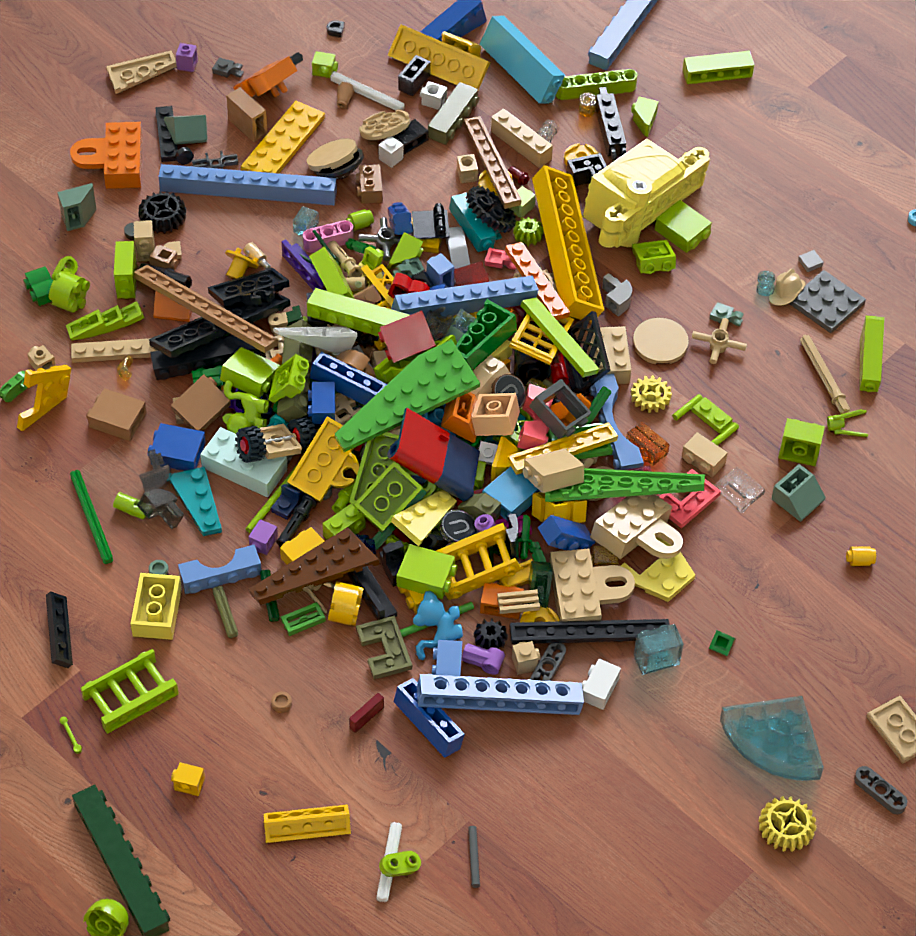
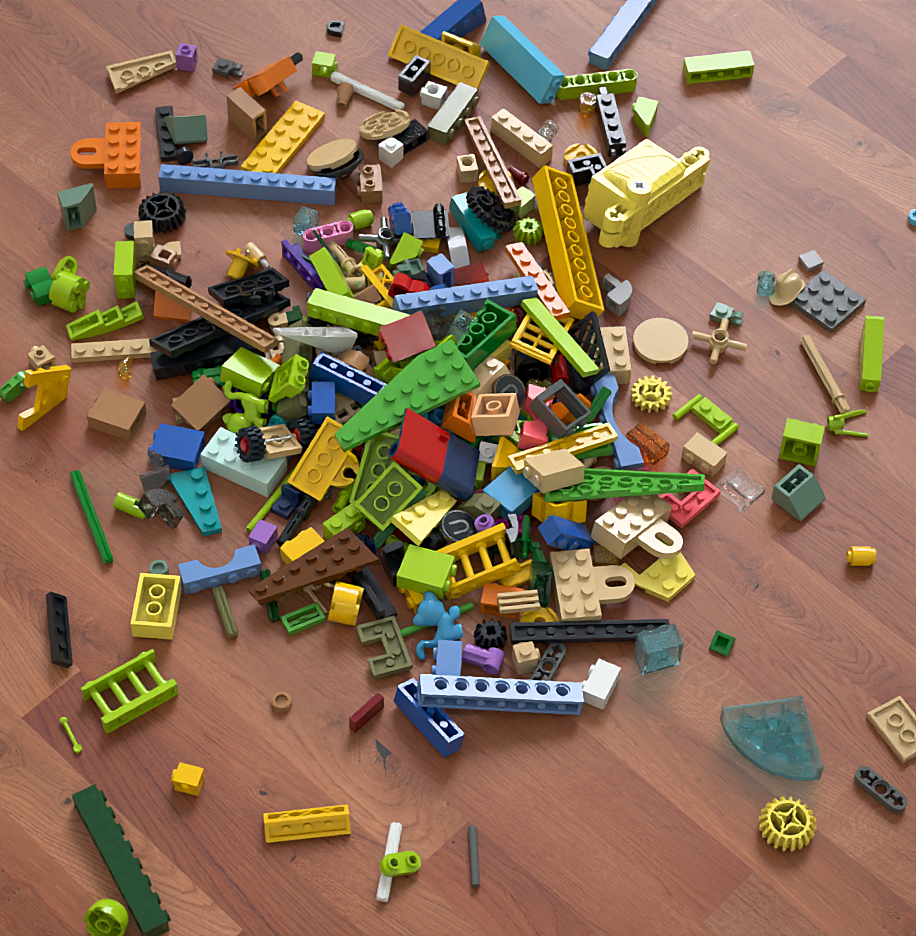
coral plate [485,248,516,270] -> none
lime plate [632,240,676,274] -> none
lime brick [655,200,712,253] -> none

